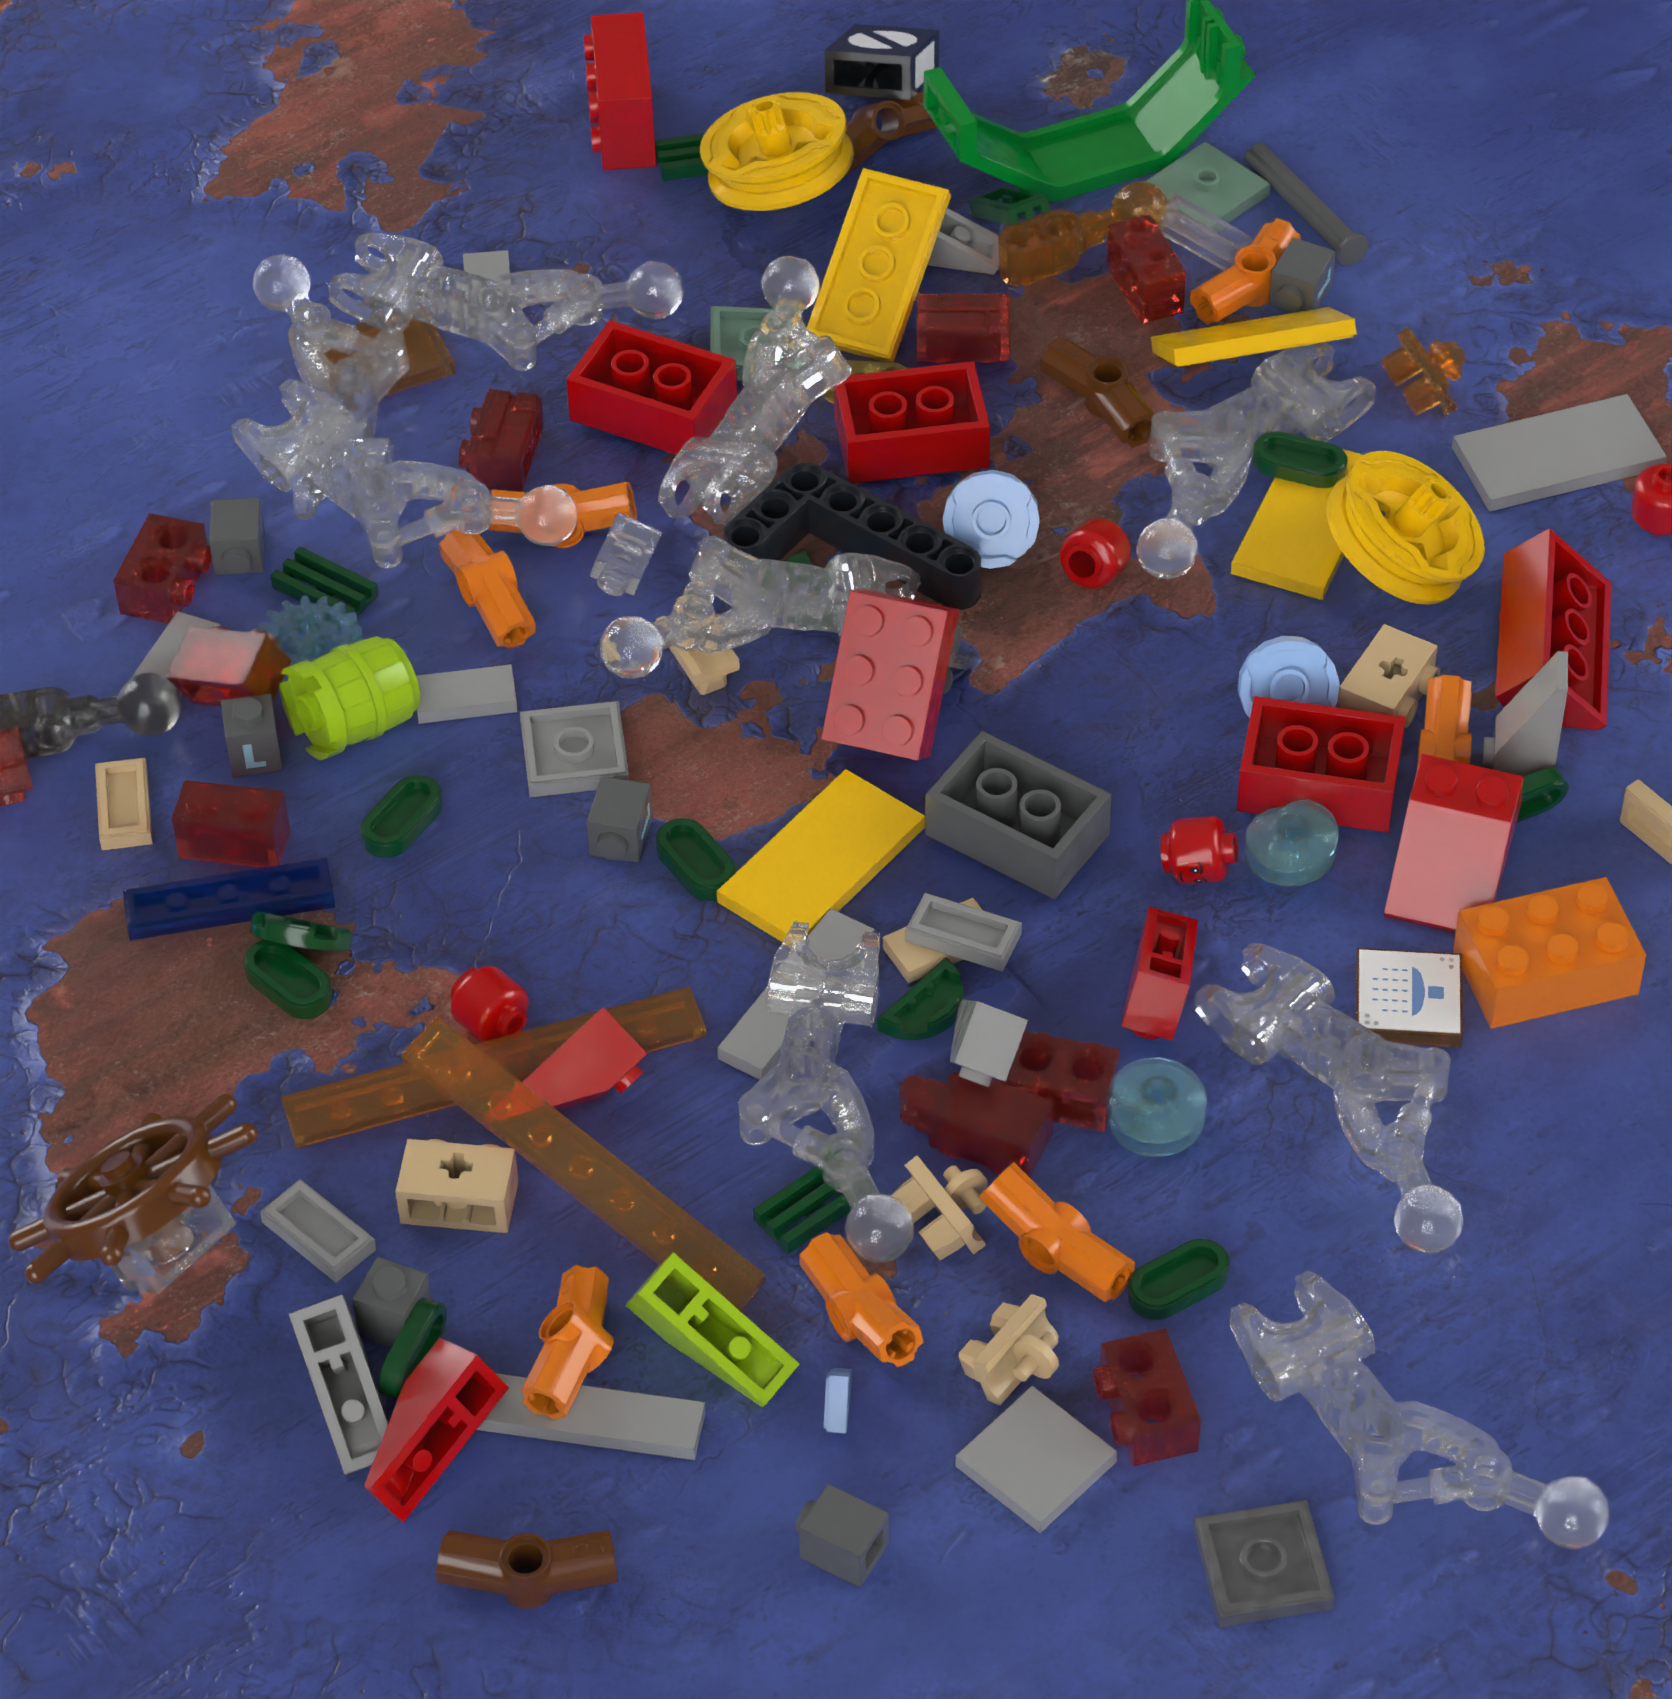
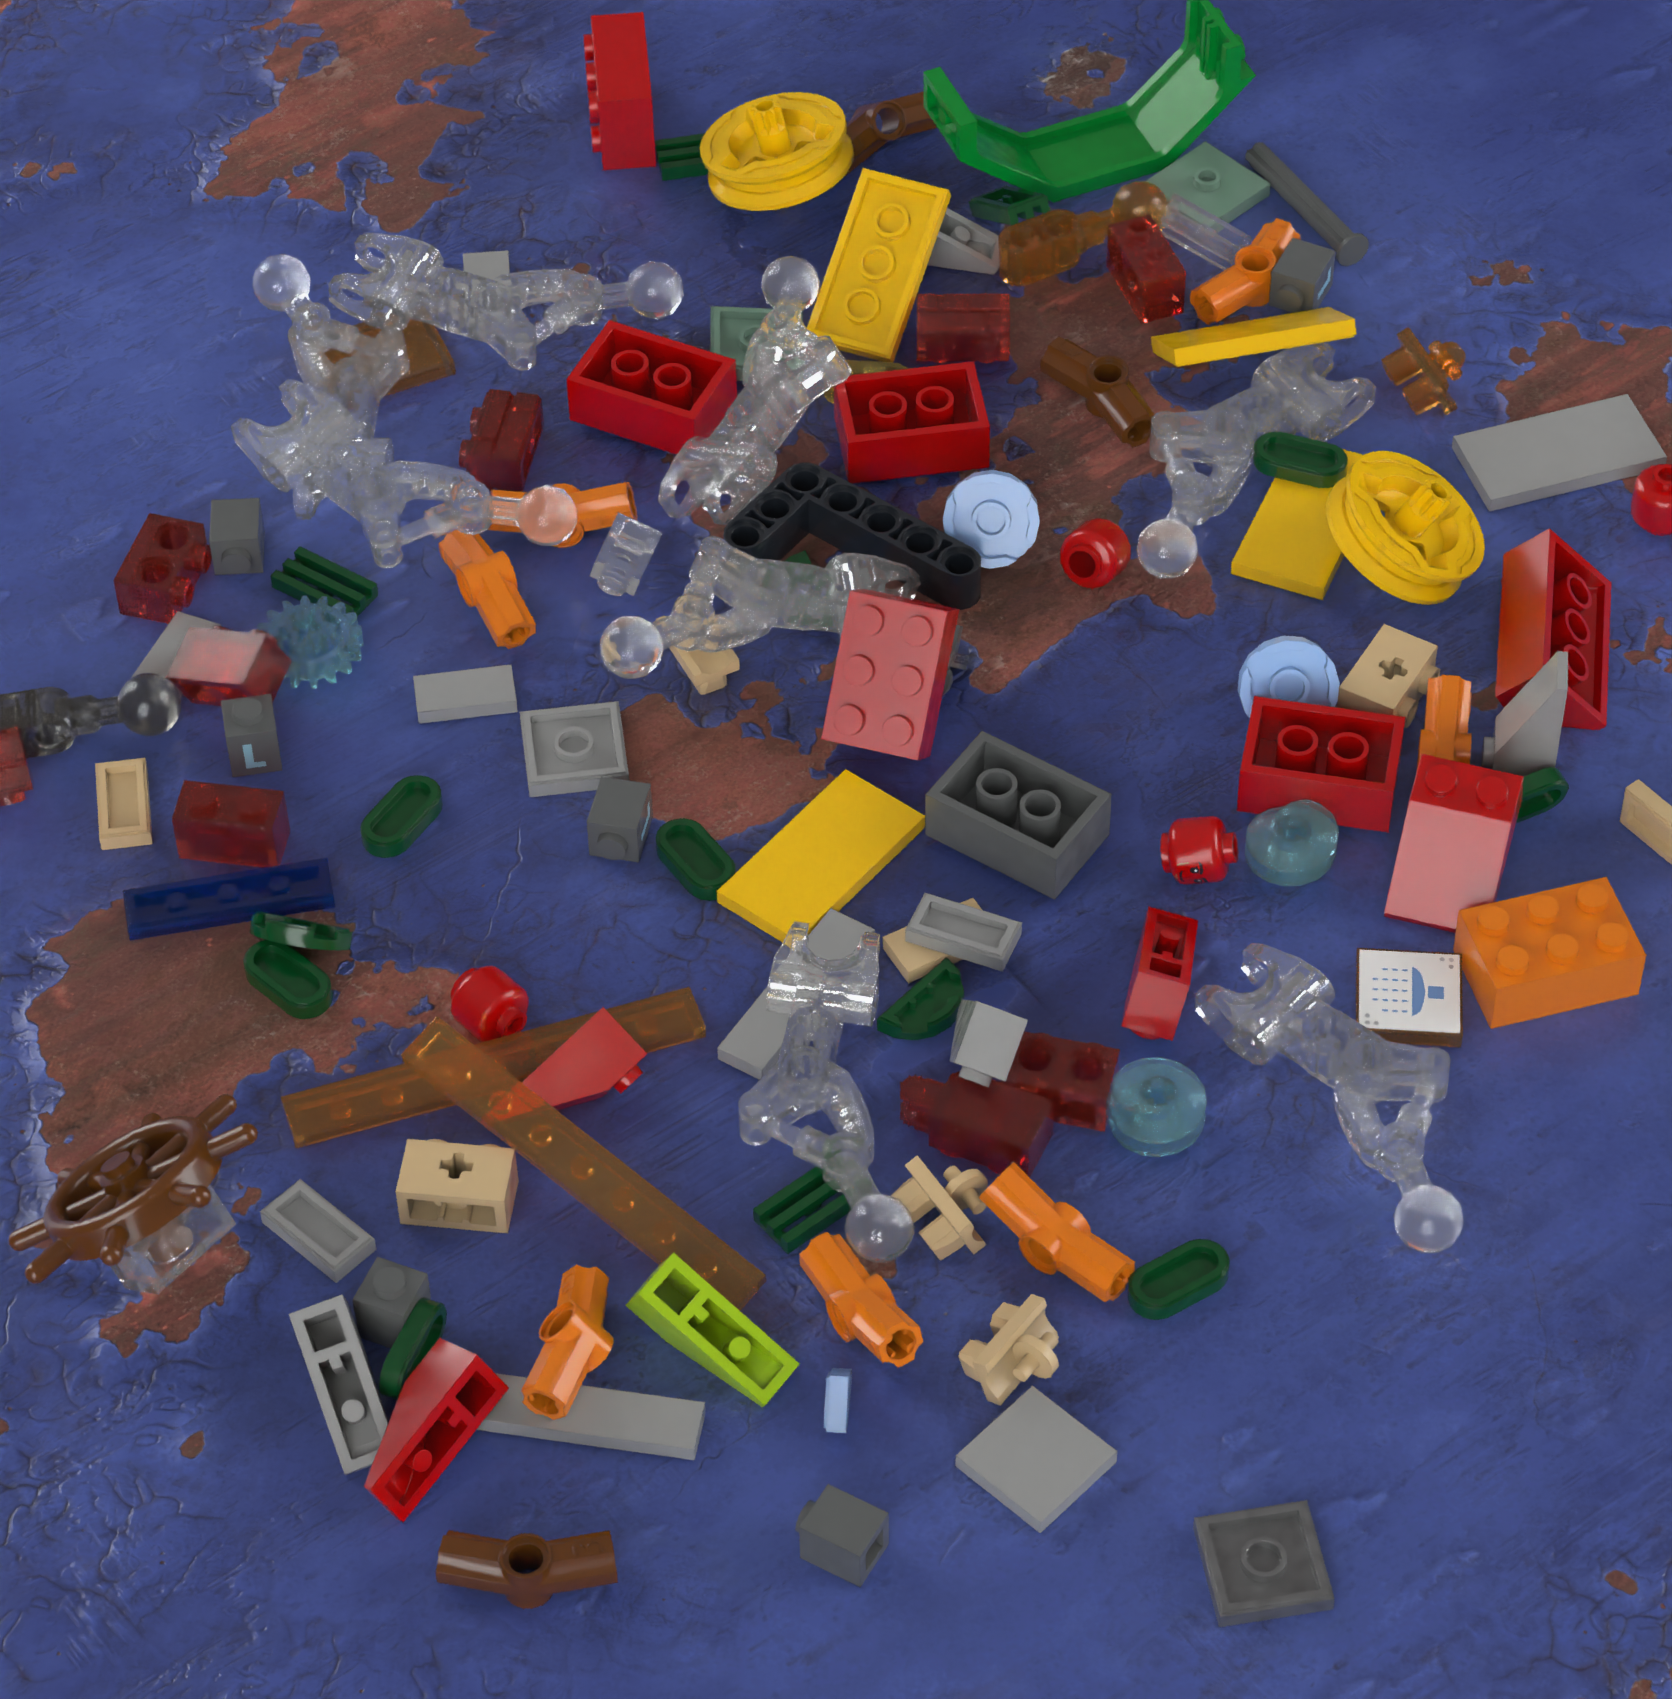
lime piece [279,636,420,760] -> none
black brick [825,24,939,100] -> none
clear red brick [1093,1328,1201,1467] -> none
clear piece [1229,1270,1610,1550] -> none

